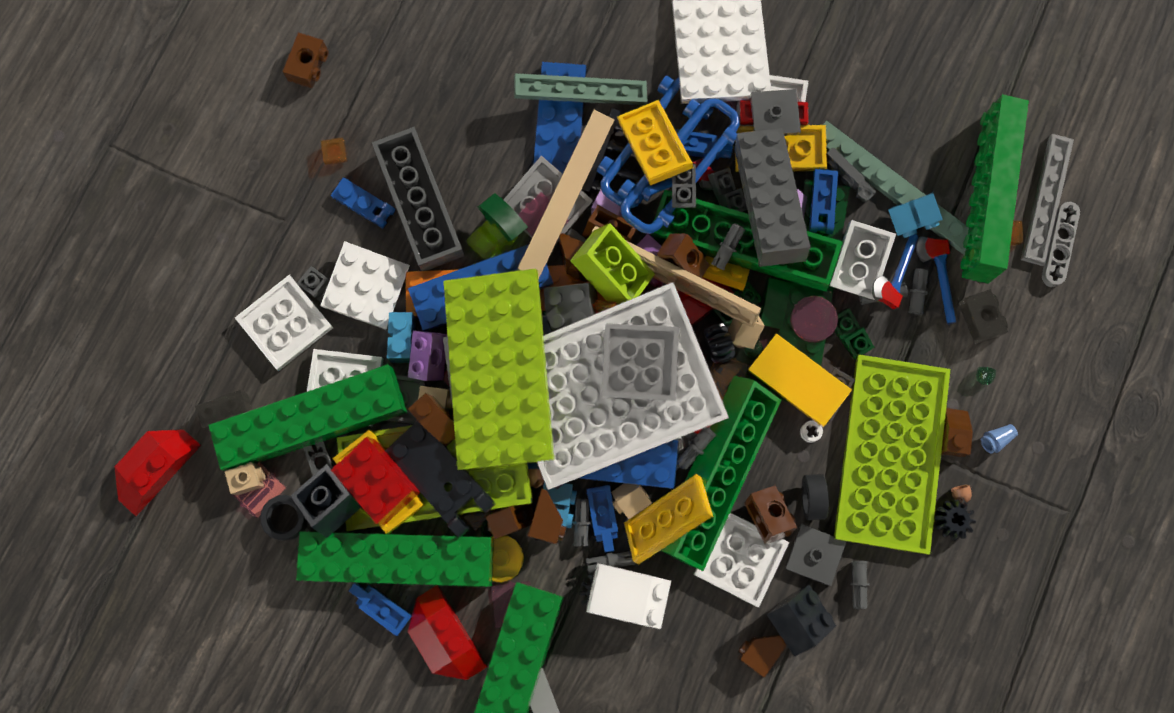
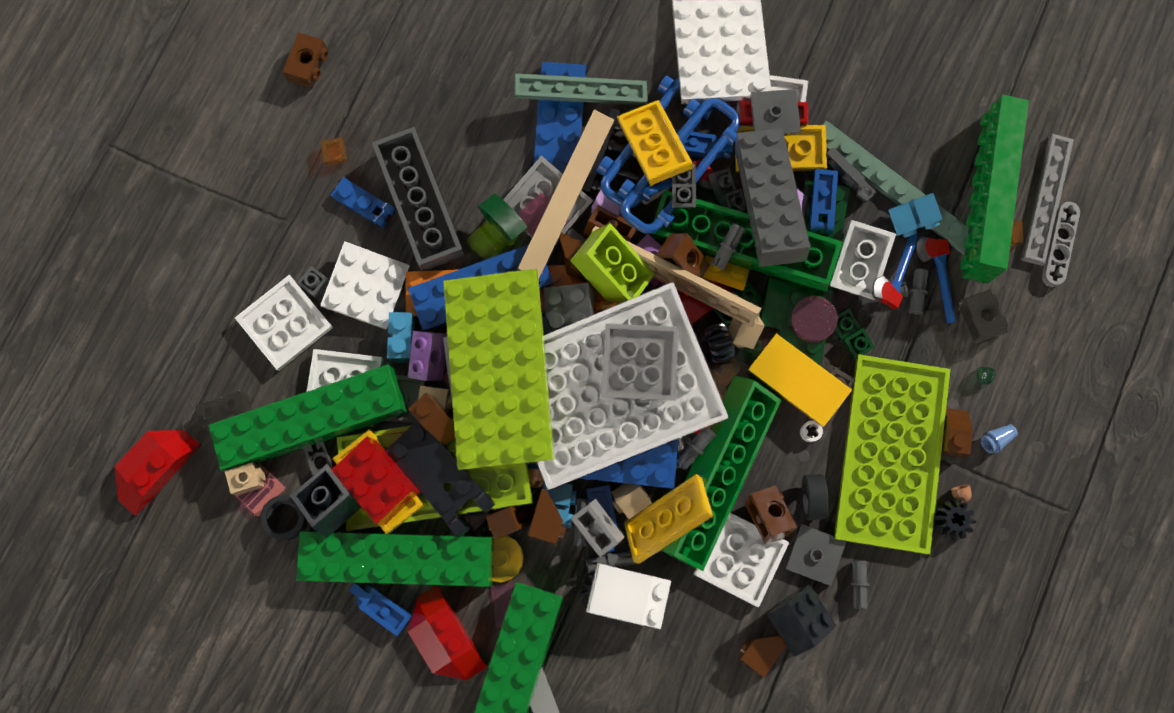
none -> light grey brick [571,499,624,557]

